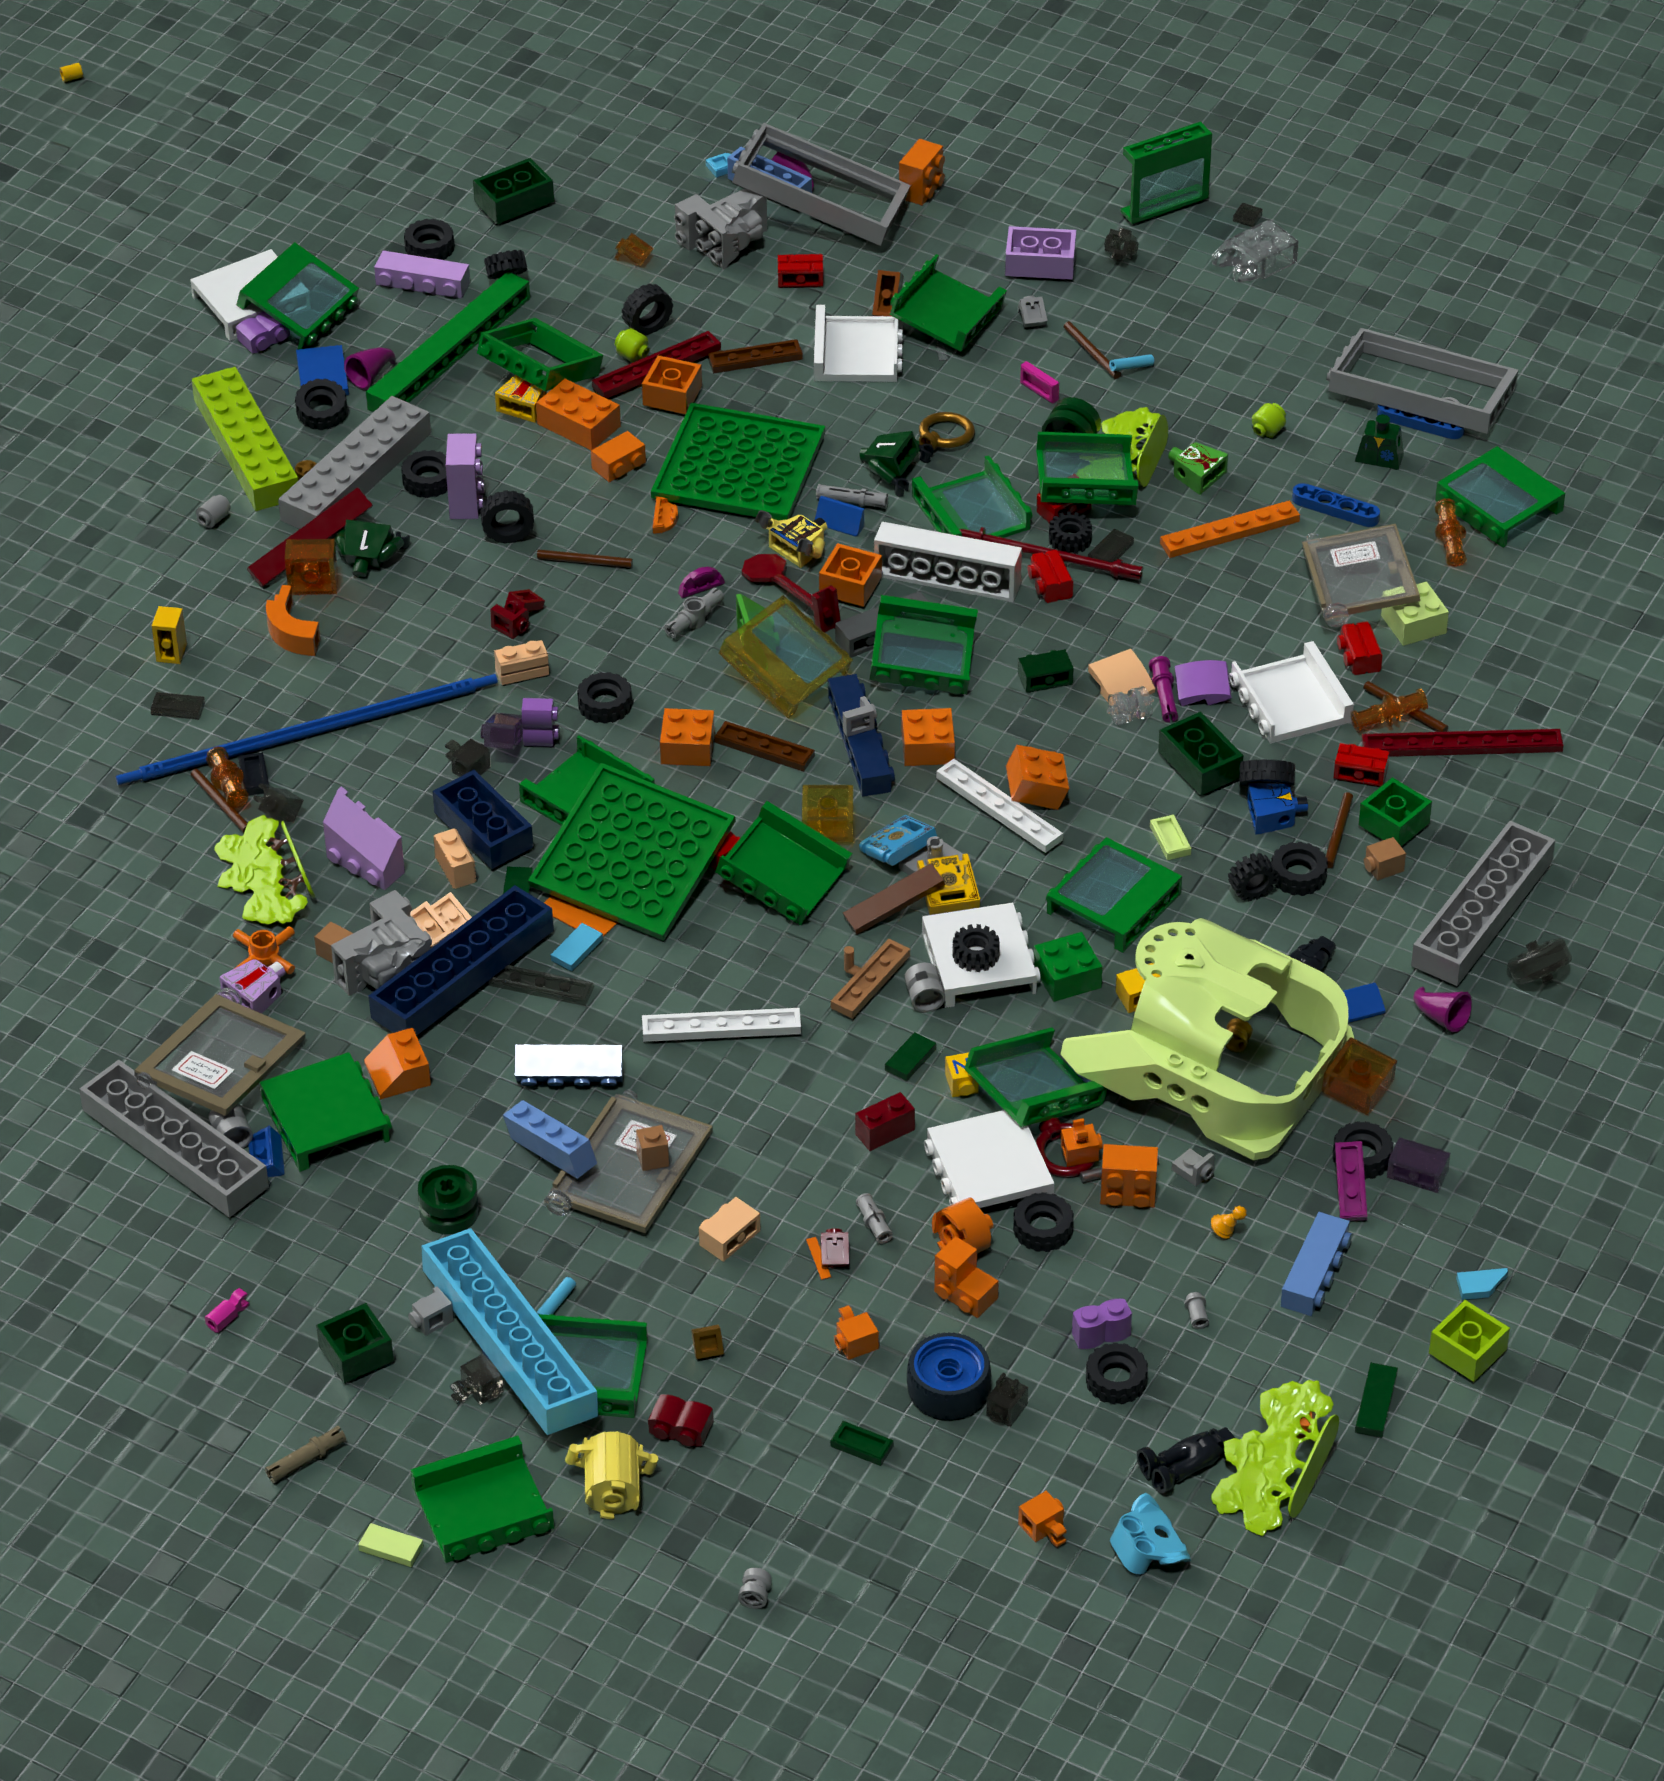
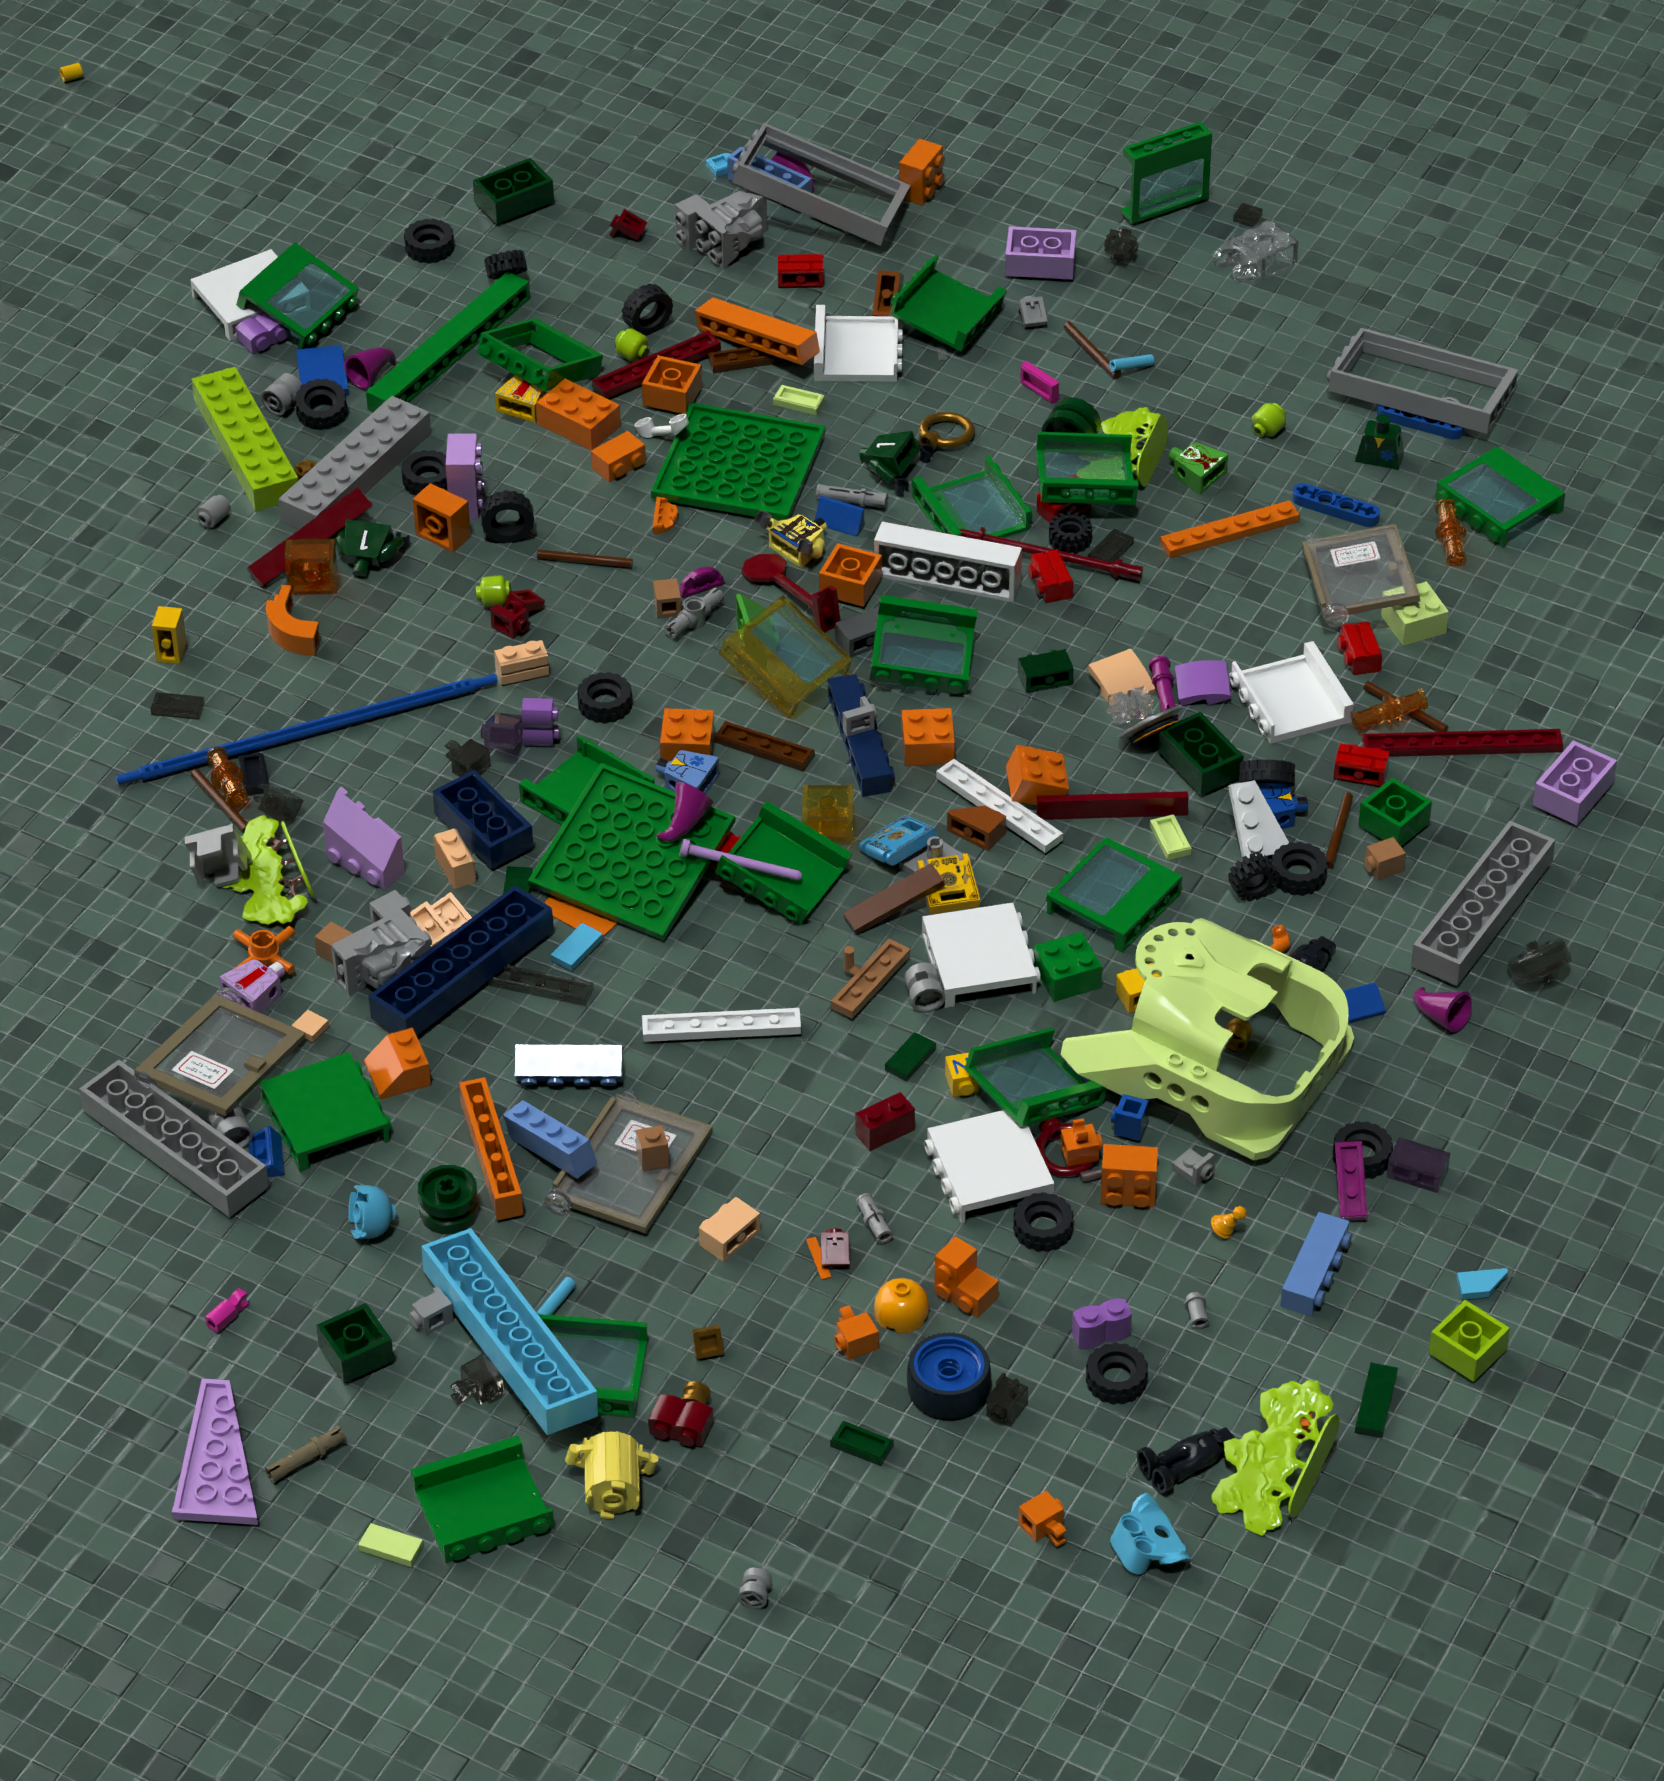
lavender brick [374,251,470,299] -> none
clear orange bracket [614,233,654,266] -> none
orange brick [932,1197,993,1253] -> none
black tyre [952,924,1000,972] -> none
clear orange brick [1322,1037,1397,1115] -> none
none -> lavender wing [172,1379,258,1525]
none -> light grey panel [185,824,252,887]
none -> light grey wheel [261,373,302,416]
none -> light nougat tile [291,1010,329,1042]
none -> medium azure cylinder [349,1185,396,1239]
none -> orange brick [413,483,471,553]
none -> orange brick [459,1077,523,1220]
none -> lime head [476,575,511,608]
none -> dark red bracket [609,209,647,241]
none -> white bar [634,414,689,438]
none -> medium nougat brick [653,578,681,618]
none -> medium blue torso [656,750,719,794]
none -> magenta hat [656,782,714,842]
none -> lavender bar [679,839,802,881]
none -> pearl gold wheel [681,1381,711,1405]
none -> orange brick [695,297,820,365]
none -> yellowish green tile [773,385,825,416]
none -> light orange cylinder [874,1278,929,1334]
none -> dark orange slope [947,806,1006,851]
none -> dark red tile [1036,791,1189,820]
none -> blue brick [1111,1094,1149,1141]
none -> piece [1117,705,1184,743]
none -> white wing [1228,780,1289,860]
none -> orange arm [1270,925,1290,953]
none -> lavender brick [1533,741,1617,825]

